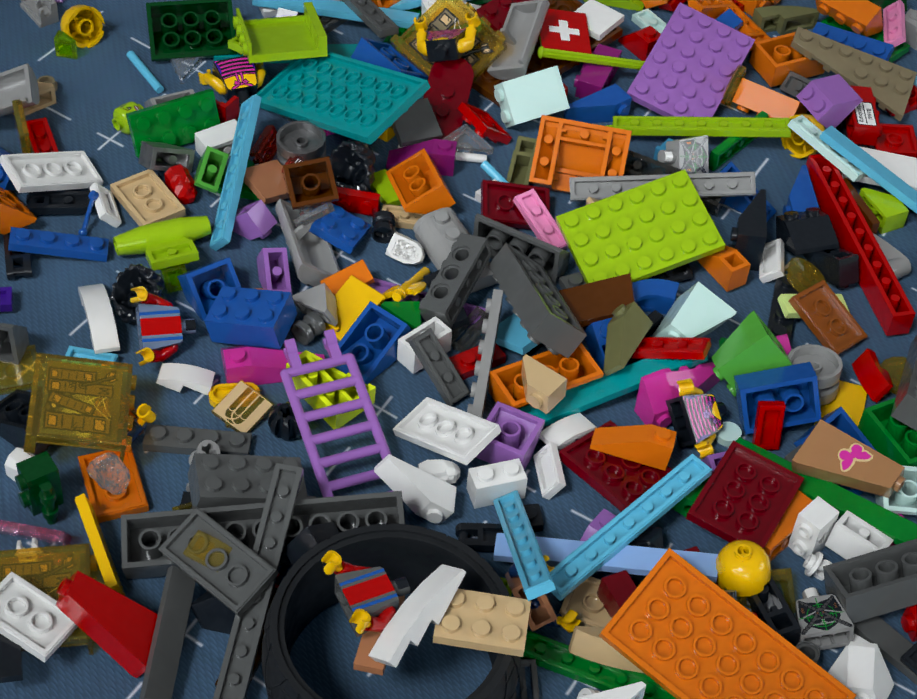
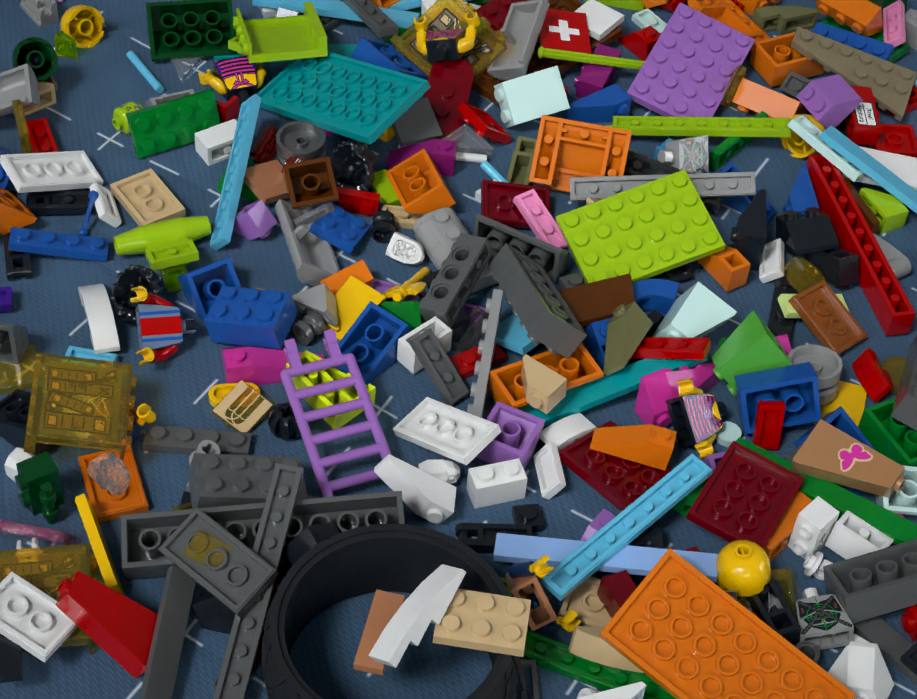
flat silver slope [139,141,195,173] -> none
white slope [156,363,215,395] -> none
red rock [164,164,197,205] -> none
bright green slope [194,146,229,193] -> none
medium lavender slope [256,247,292,294] -> none
torso [321,550,410,637] -> none
medium azure tile [493,490,556,601] -> none
blue tile [715,8,743,30] -> none
none -> dark green cone [12,37,58,82]

